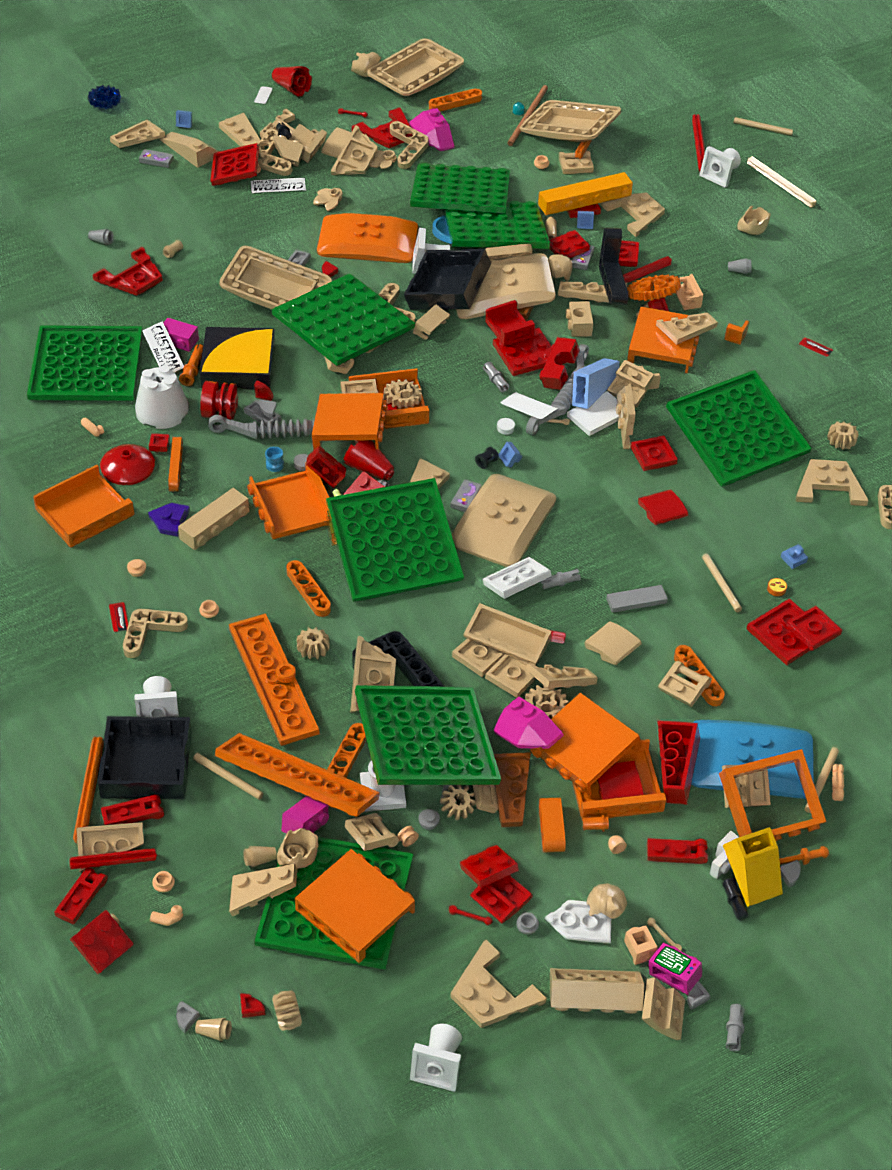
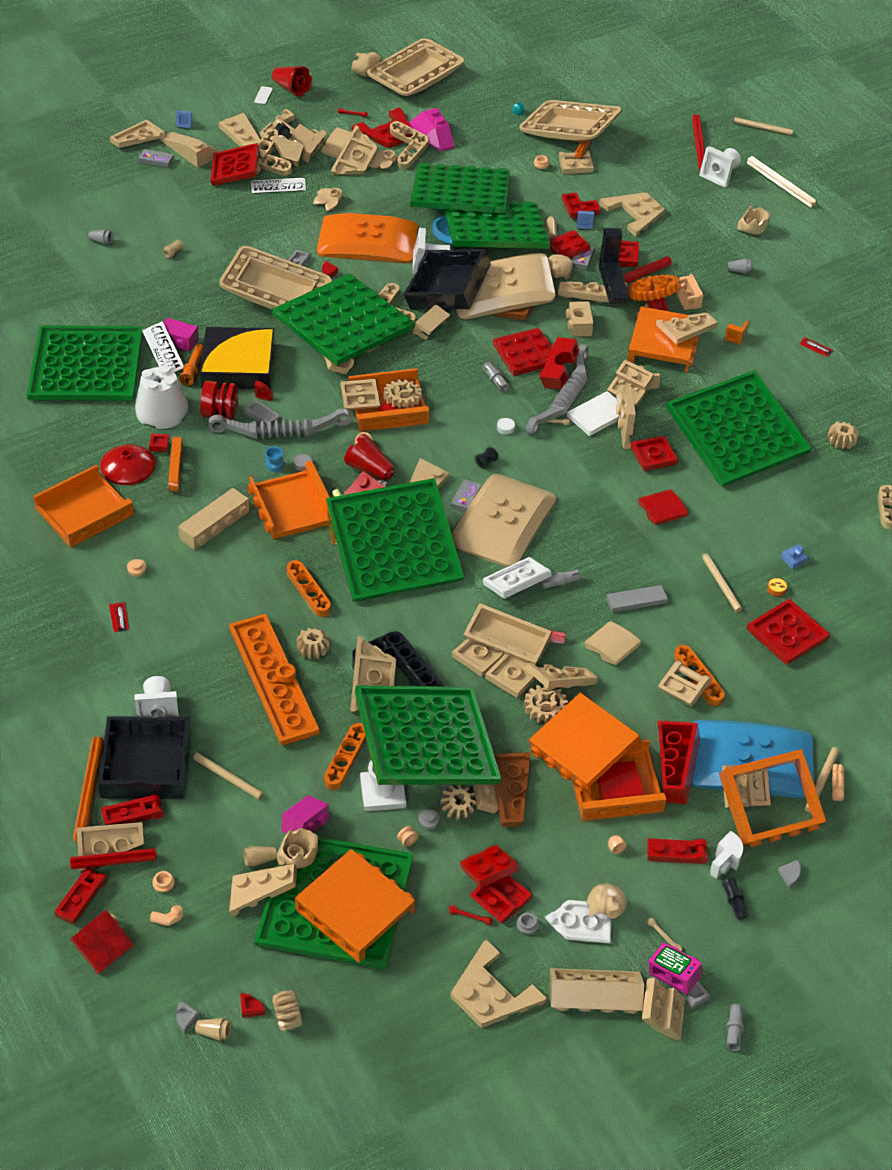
light nougat arm [81,418,104,437] -> none
clear blue gear [88,85,121,110] -> none
red wing [92,247,163,296] -> none
tan beam [123,609,188,658] -> none
dark purple plate [148,503,190,537] -> none
light nougat plate [199,600,219,618] -> none
orange plate [215,733,380,817] -> none
light grey tile [259,400,277,418] -> none
red brick [306,445,346,488] -> none
orange panel [312,393,388,450] -> none
tan plate [345,813,399,851] -> none
white plant [410,1024,462,1092] -> none
orange beam [429,88,482,111] -> none
red panel [485,300,535,346] -> none
tan beam [486,244,532,261] -> none
dark pink wedge [493,697,564,749] -> none
medium blue tile [498,442,523,468] -> none
white sticker [500,392,558,419] -> none
nougat piece [507,85,548,146] -> none
light orange brick [538,172,633,215] -> none
orange beam [539,798,566,852] -> none
light blue slope [572,358,620,409] -> none
orange pin [583,814,609,832] -> none
light nougat brick [624,925,657,965] -> none
yellow slope [723,827,783,907] -> none
orange sword [779,846,829,865] -> none
red plate [786,606,842,651] -> none
tan wing [796,459,868,506] -> none

